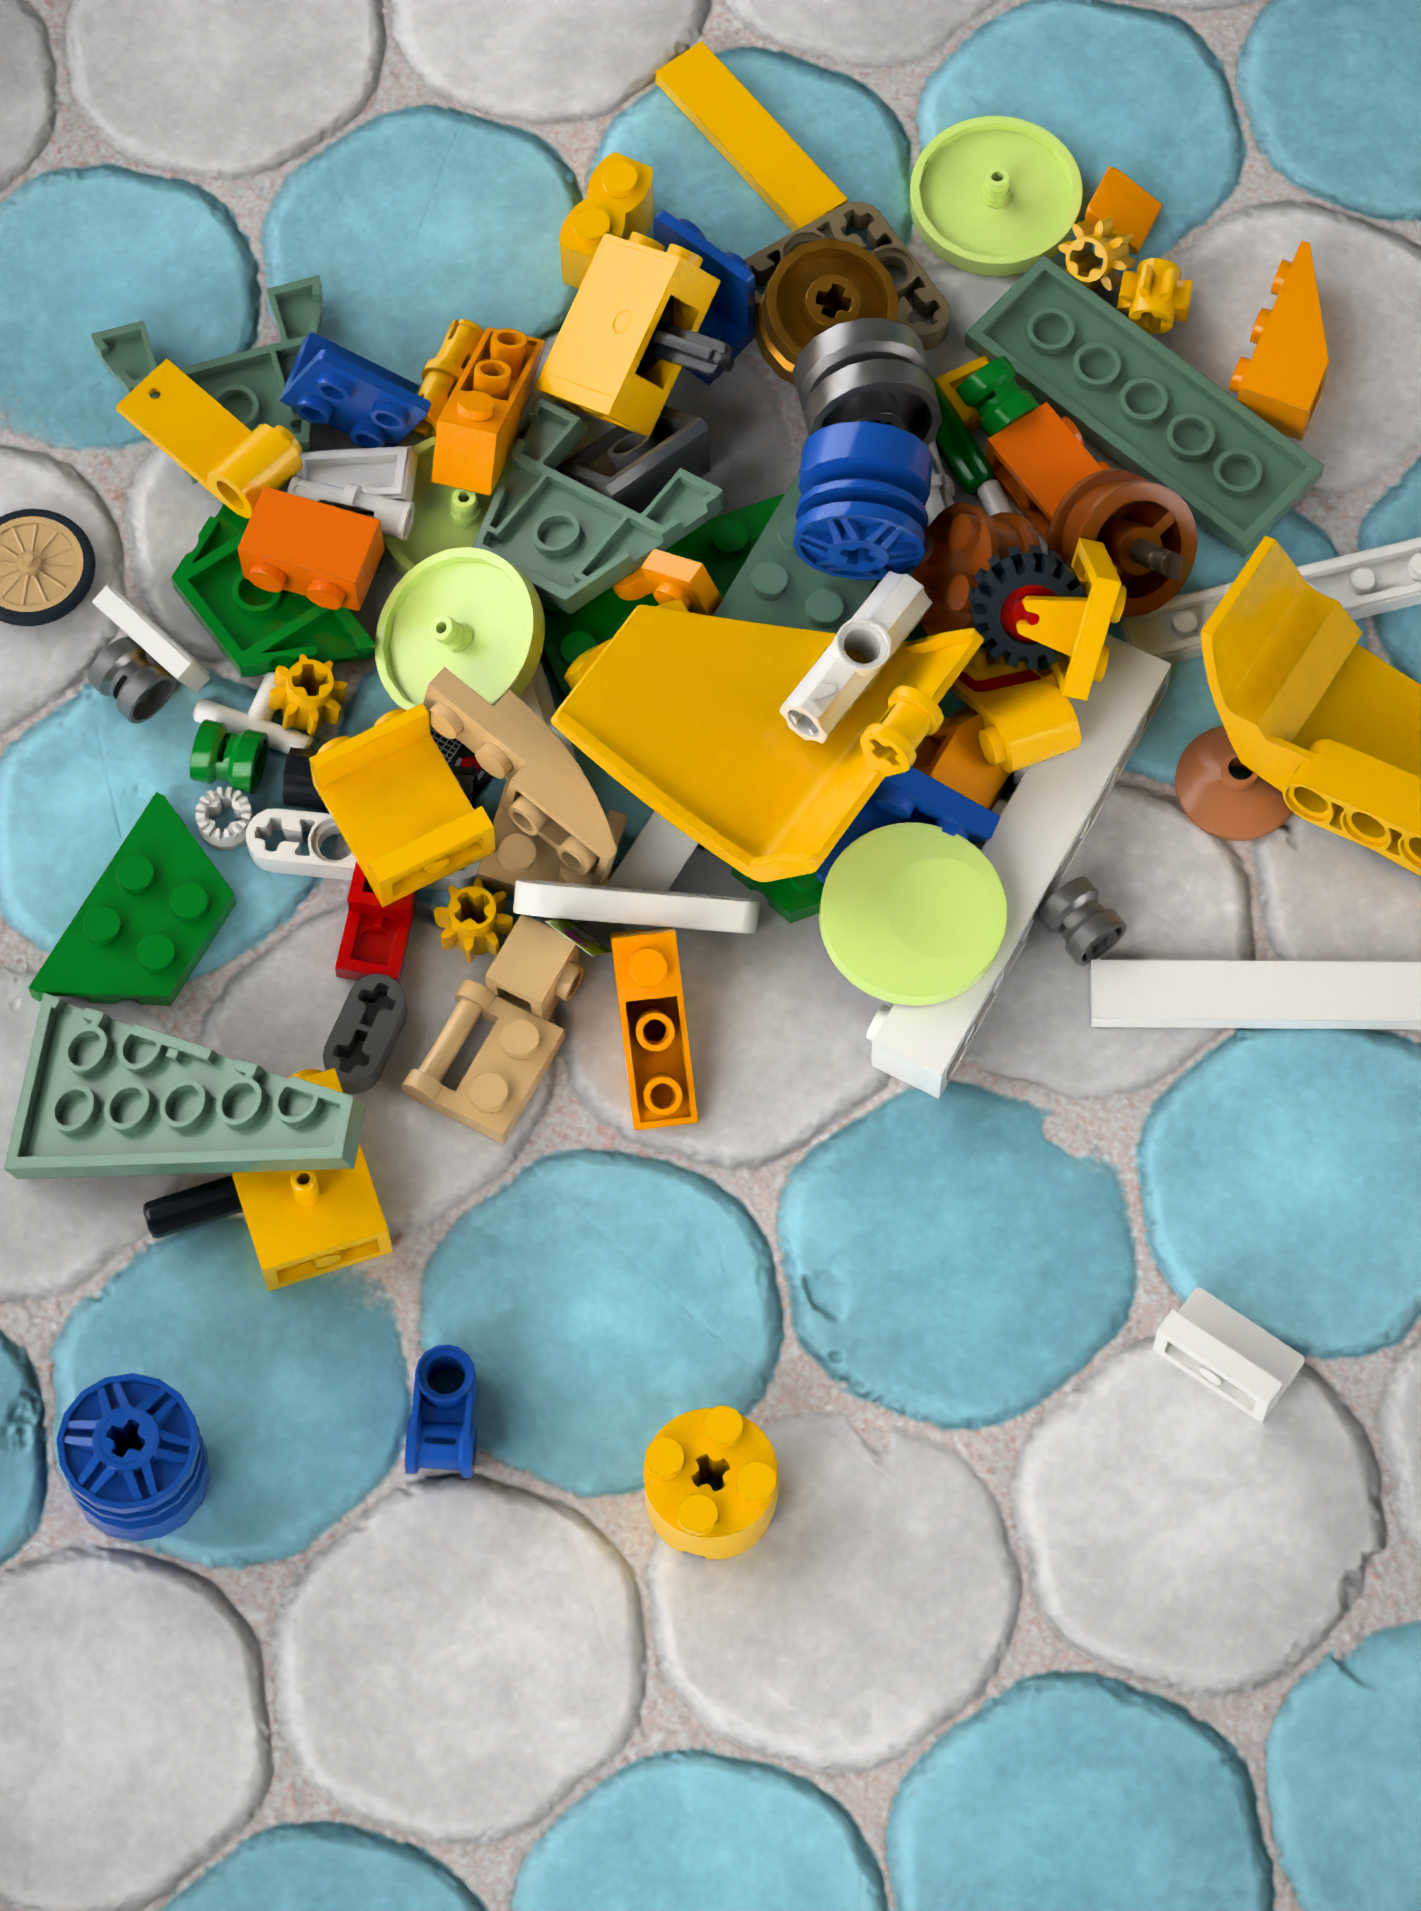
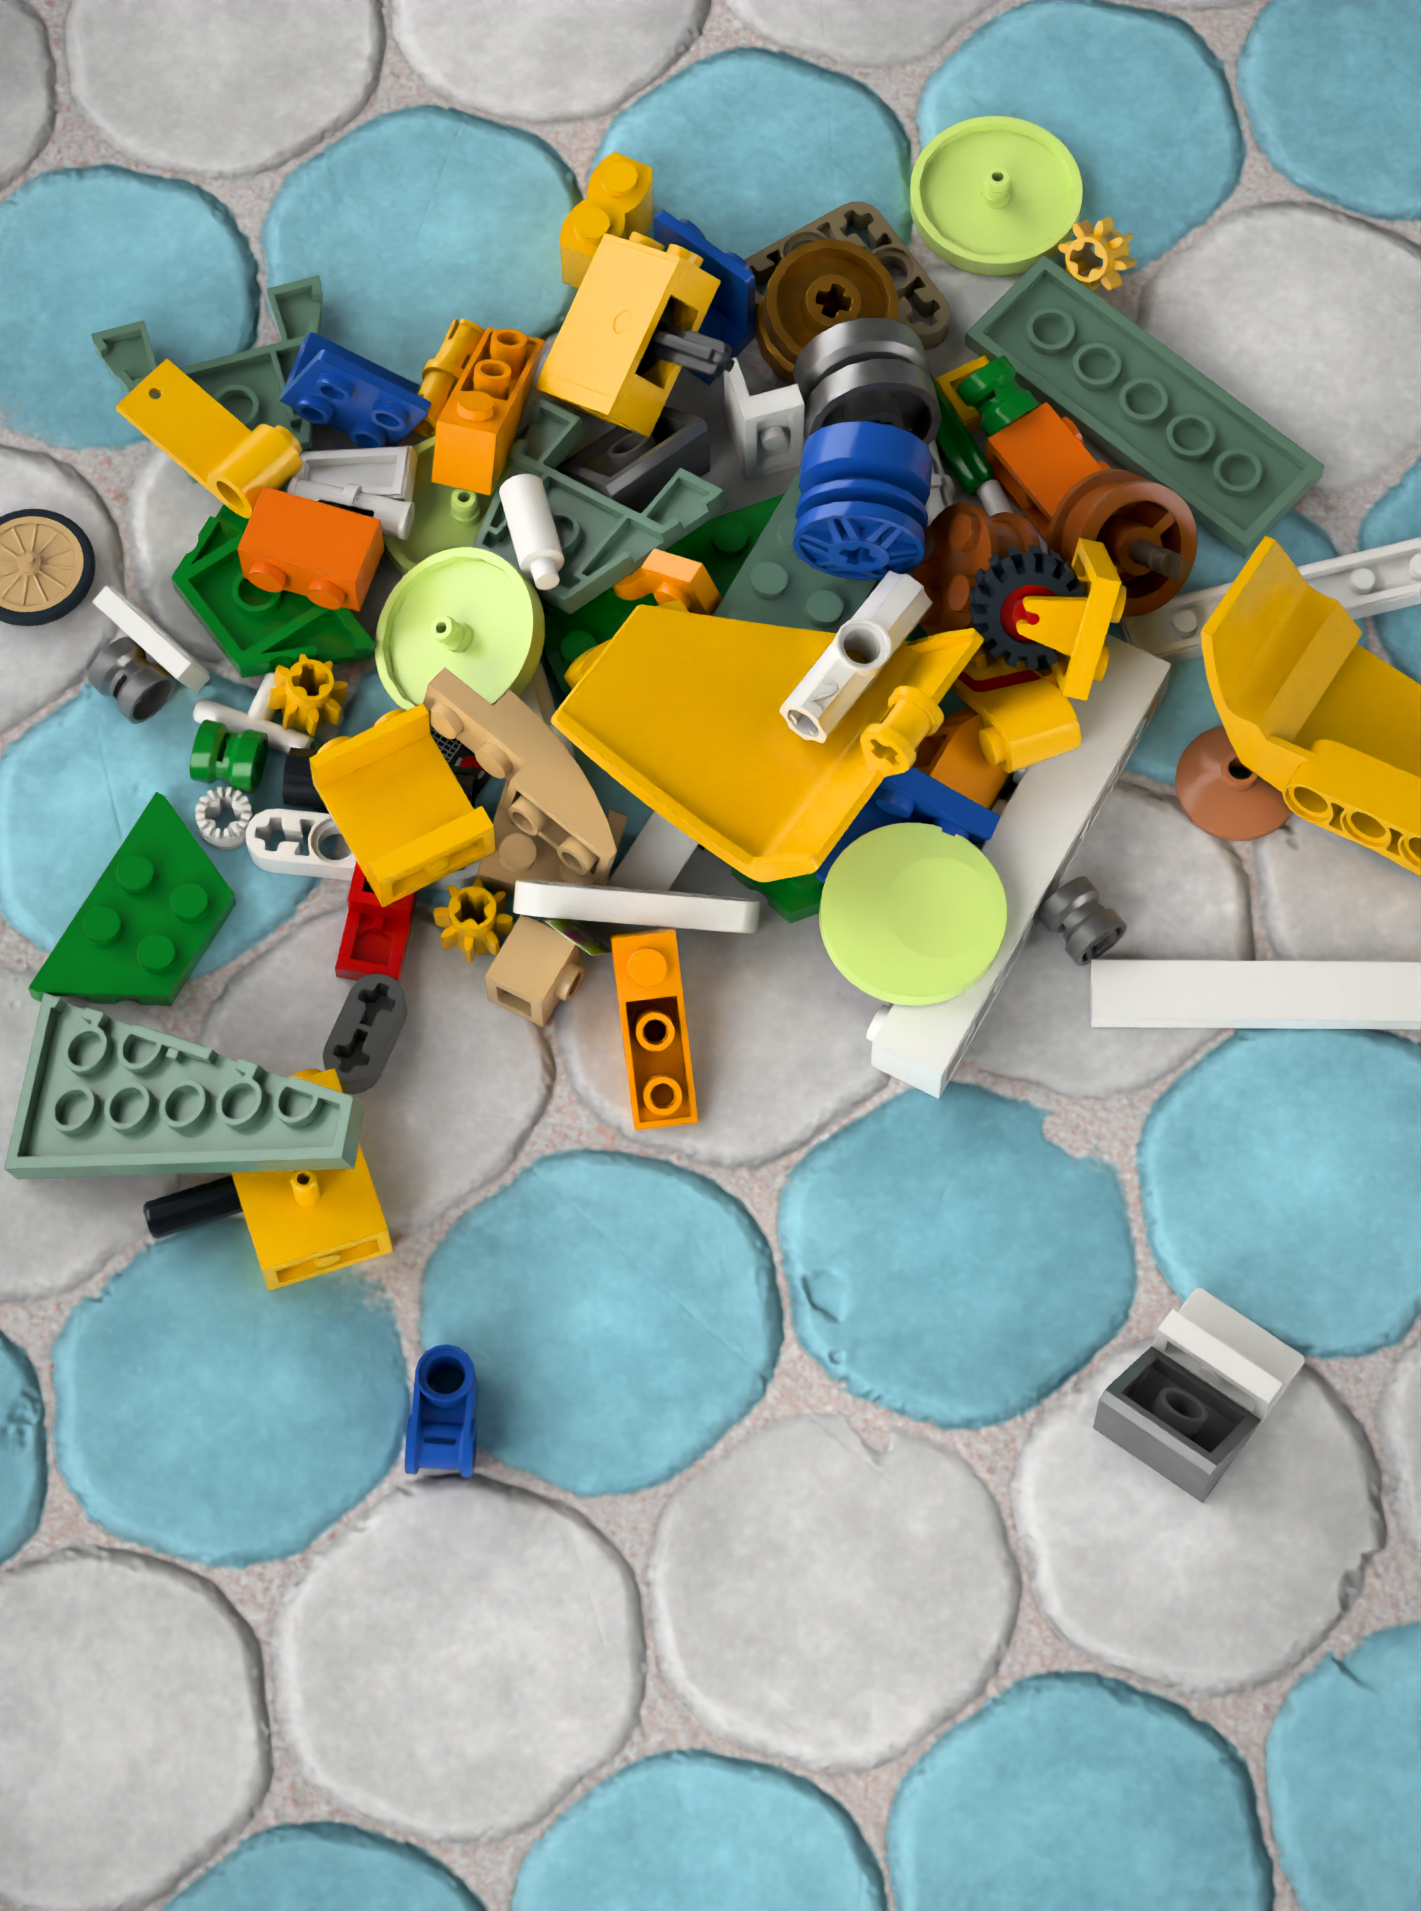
blue wheel [56,1373,210,1542] -> none
tan plate [401,979,565,1145] -> none
yellow brick [643,1405,778,1560] -> none
yellow tile [655,41,848,232] -> none
light orange slope [1085,166,1162,255] -> none
yellow gear [1117,258,1193,334] -> none
light orange slope [1229,240,1329,441] -> none
none -> white cylinder [499,474,565,590]
none -> white panel [724,357,805,480]
none -> dark grey slope [1093,1346,1261,1503]

